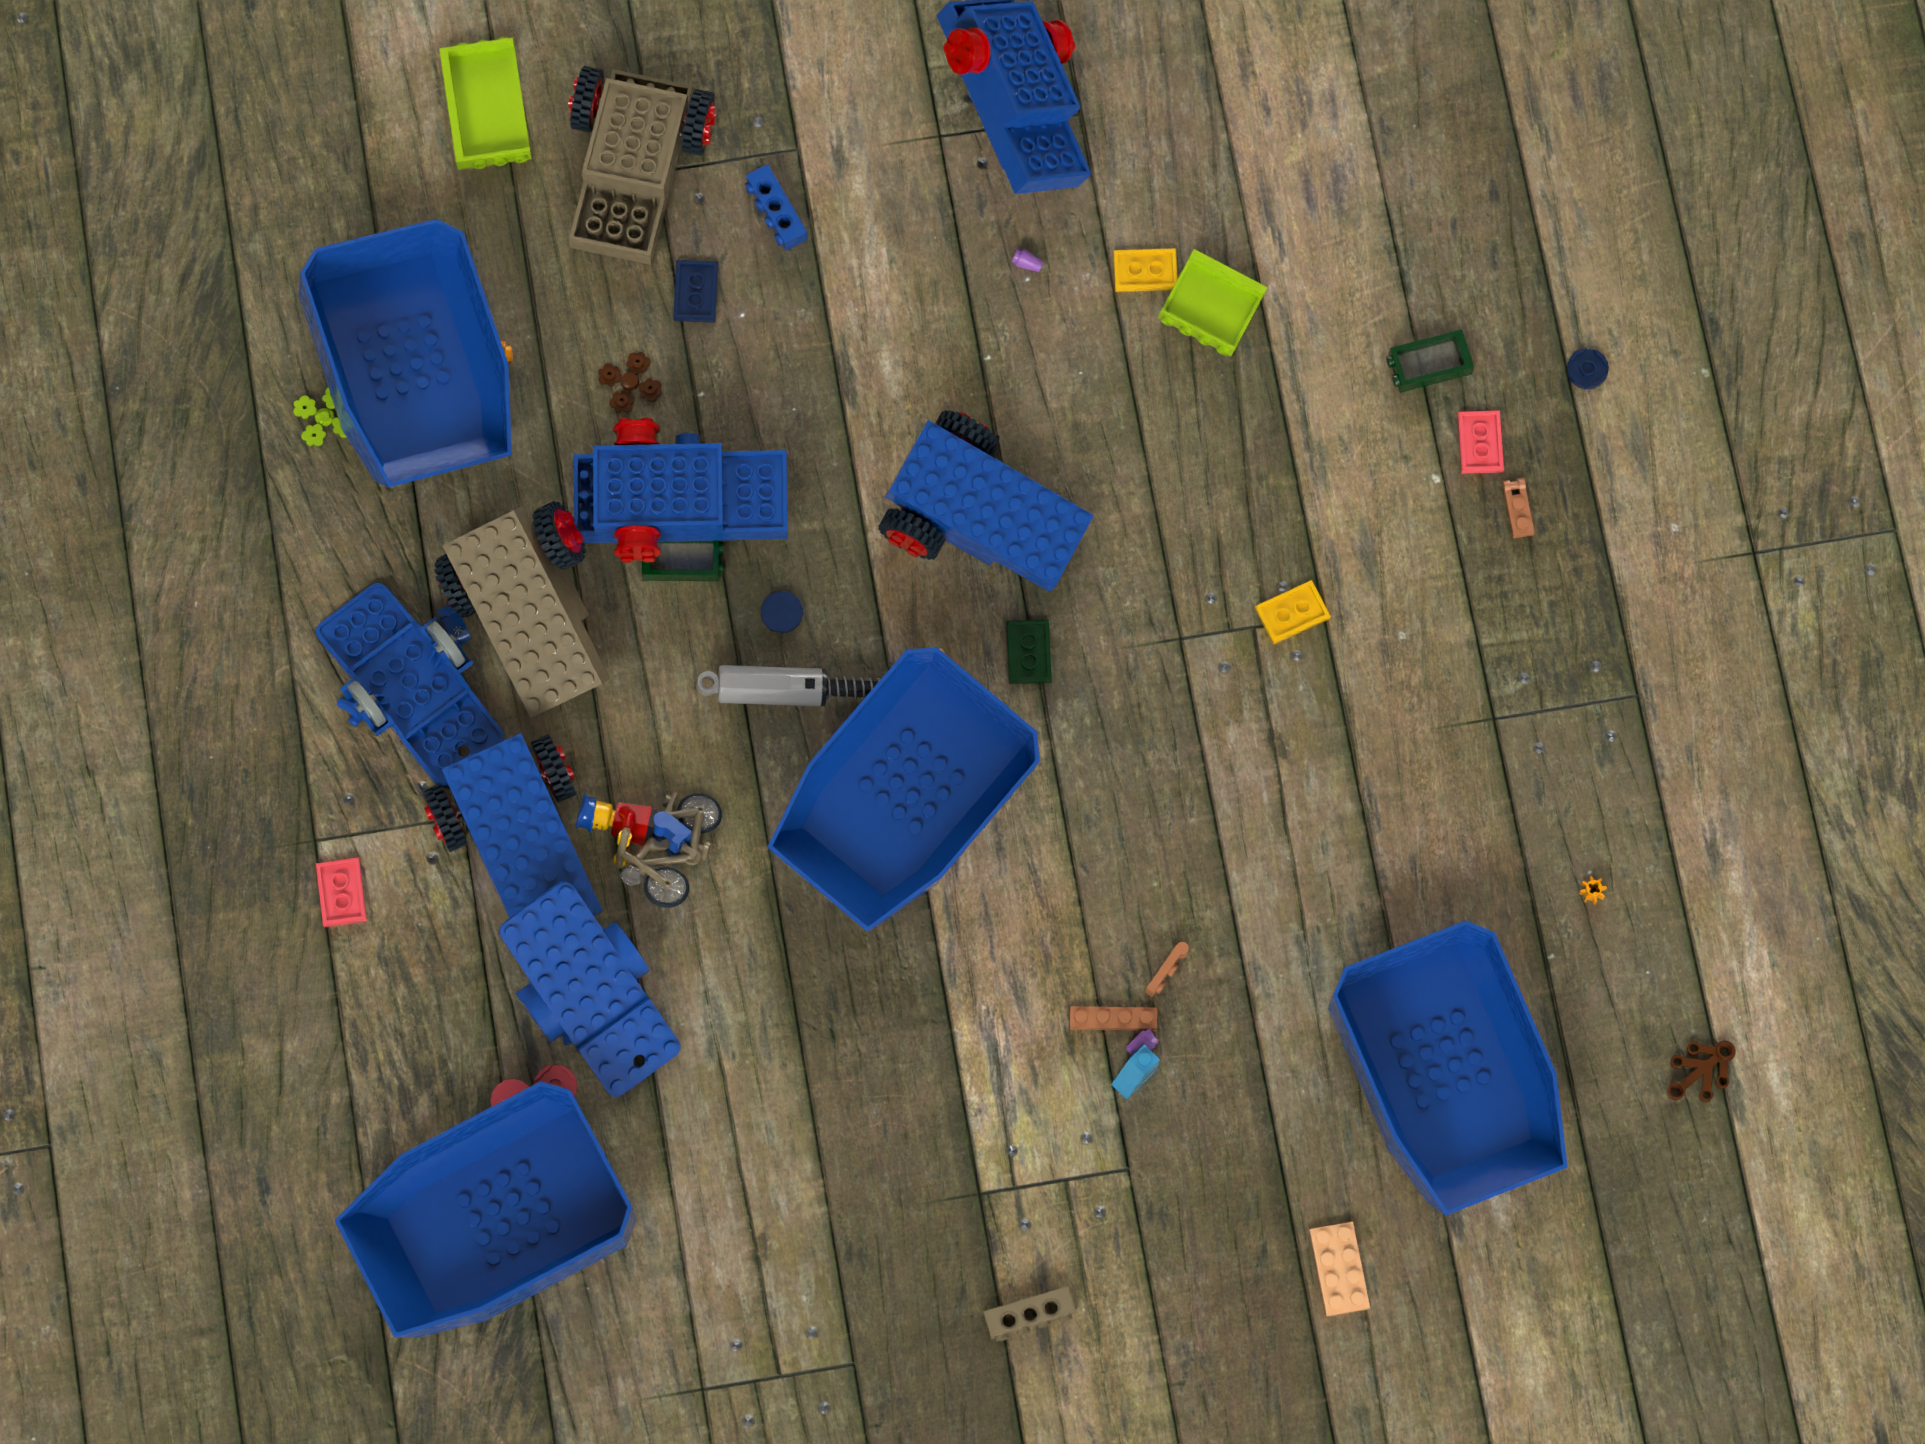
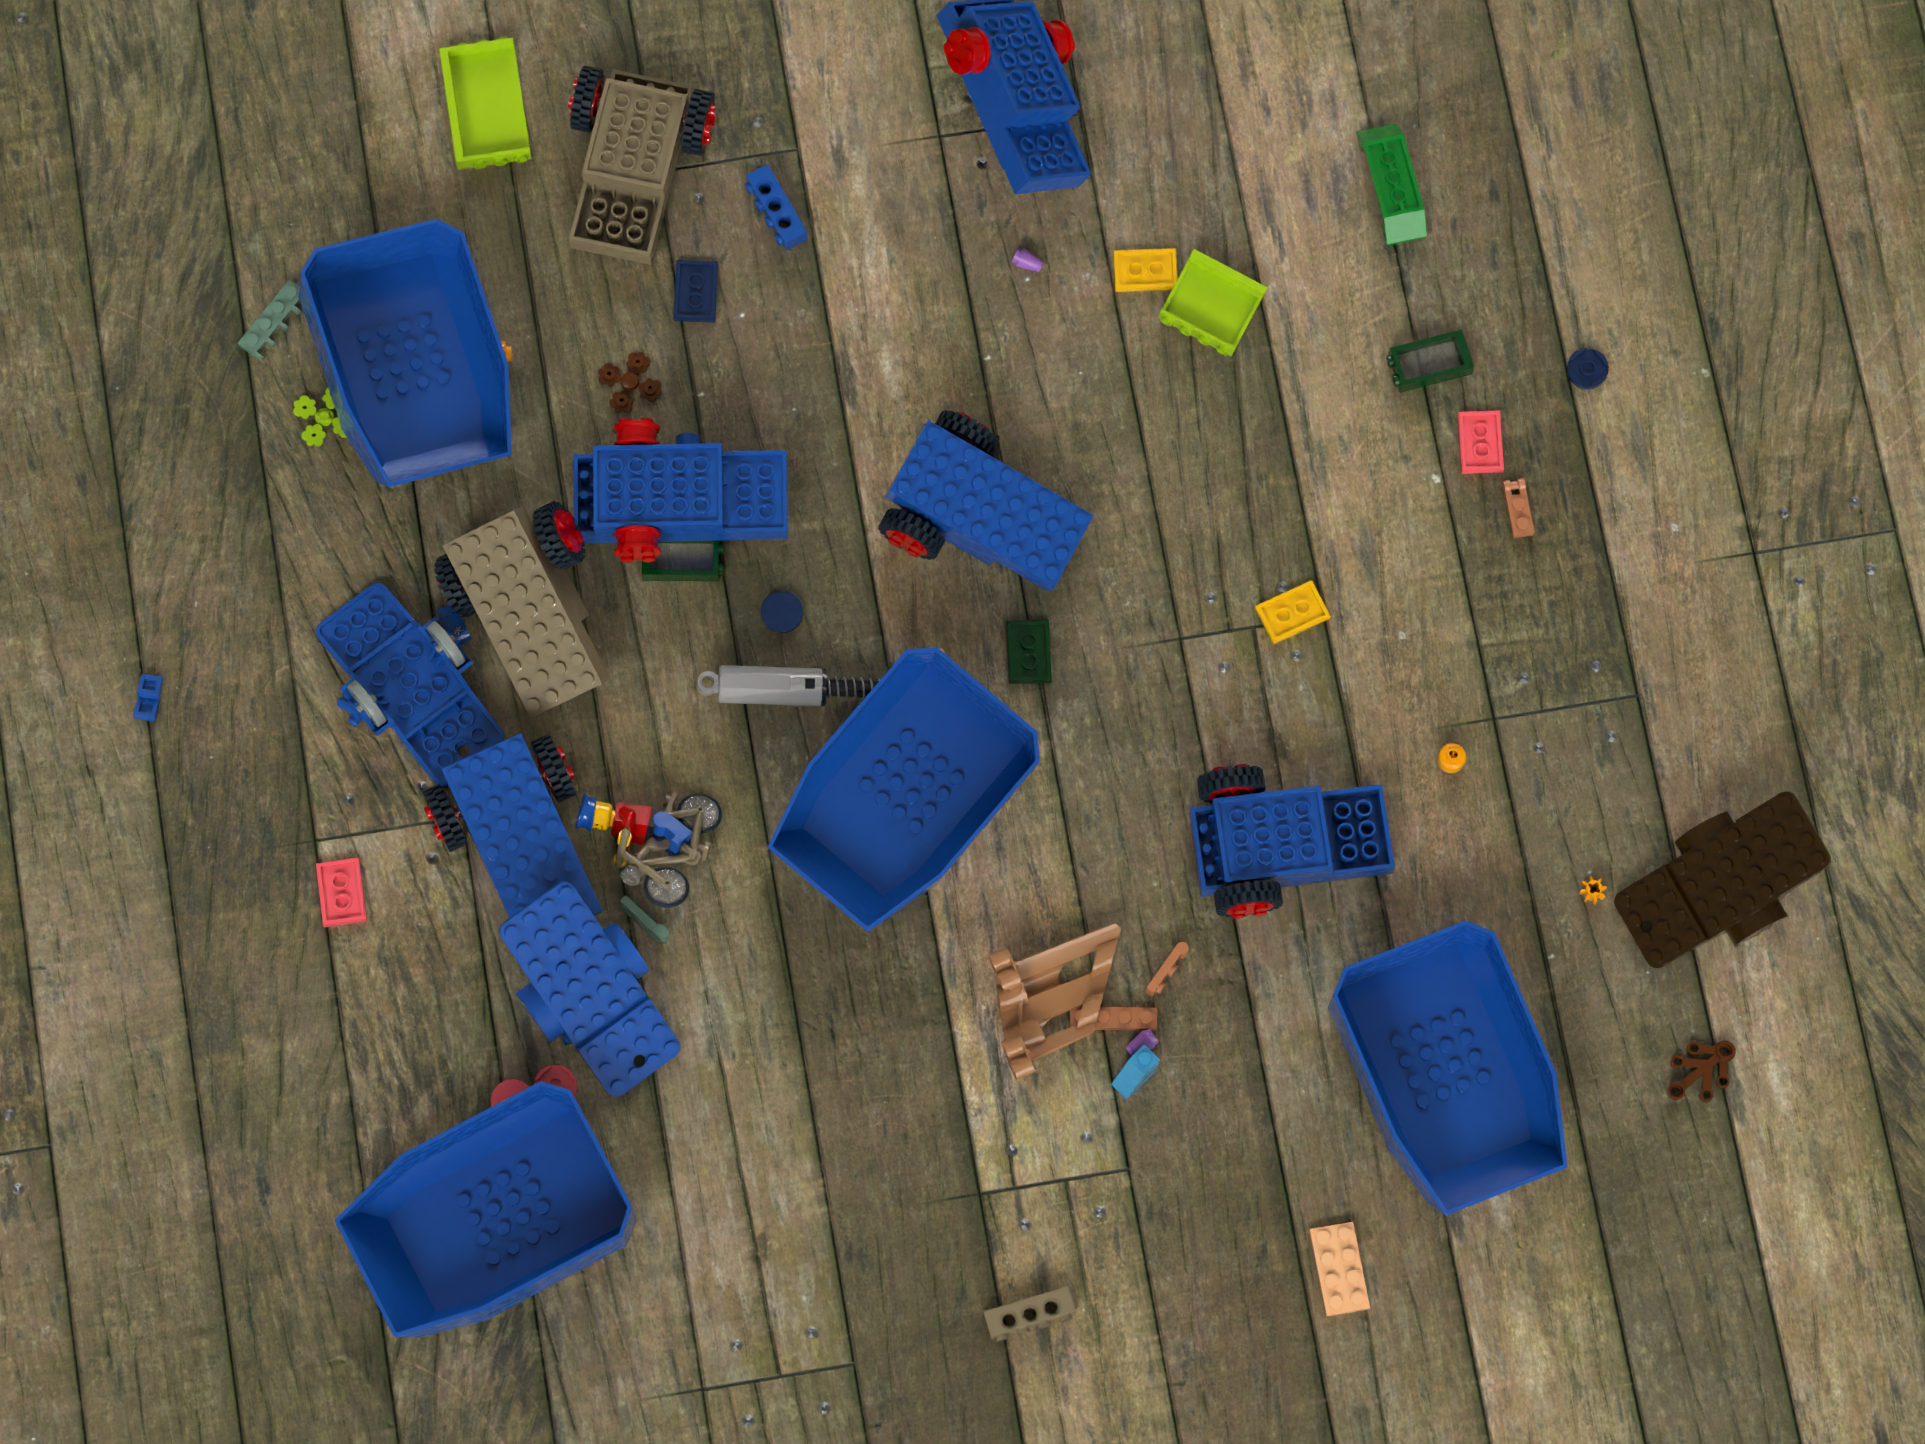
none -> blue slope [133,674,163,722]
none -> sand green hinge [238,280,301,361]
none -> sand green hinge [620,895,670,945]
none -> medium nougat panel [988,922,1121,1080]
none -> blue piece [1189,764,1395,919]
none -> green slope [1356,123,1427,246]
none -> light orange head [1437,743,1466,773]
none -> dark brown piece [1614,791,1831,968]

